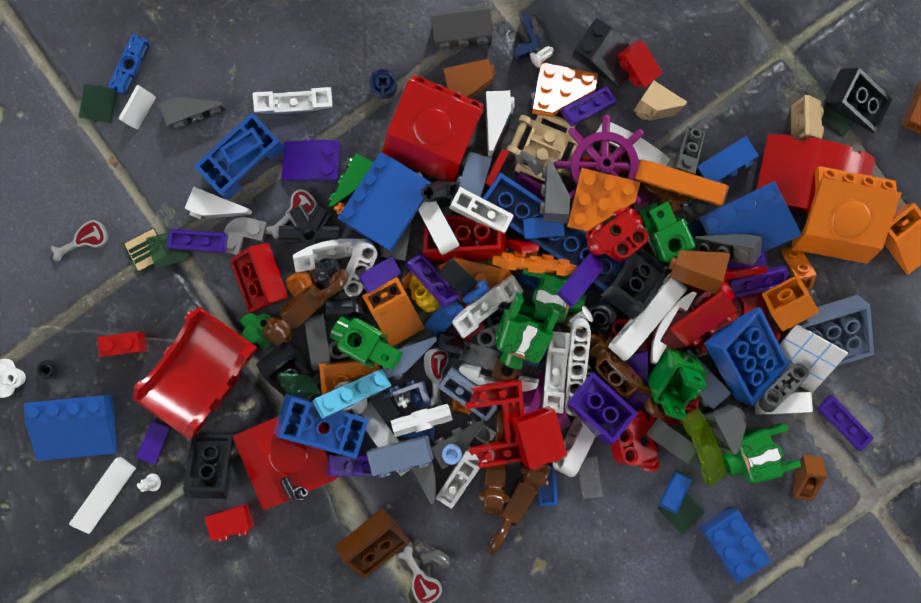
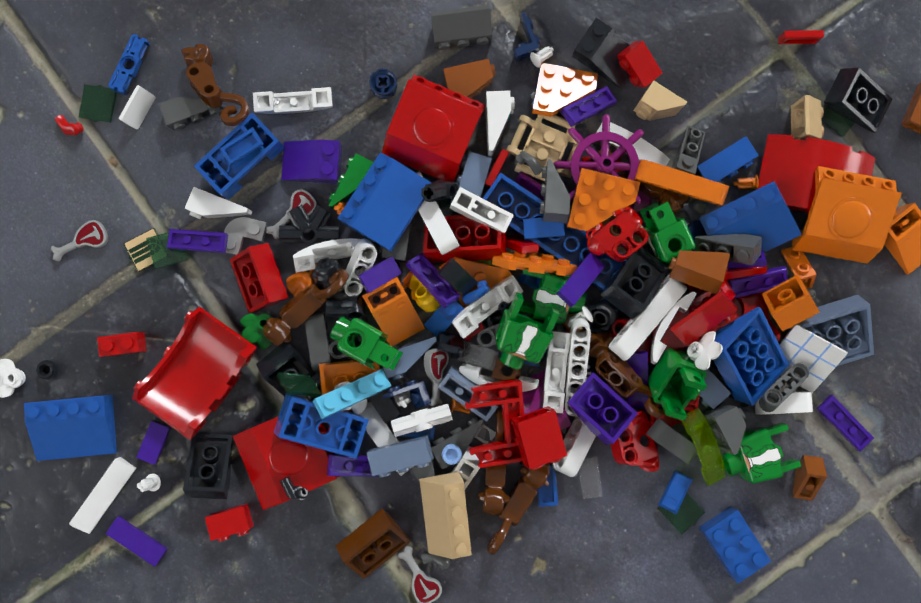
none -> red arm [54,115,84,136]
none -> dark purple tile [106,516,168,567]
none -> reddish brown animal [181,44,249,126]
none -> tan slope [419,472,472,559]
none -> white plate [687,331,723,370]
none -> orange piece [733,174,759,190]
none -> red tile [778,30,824,45]

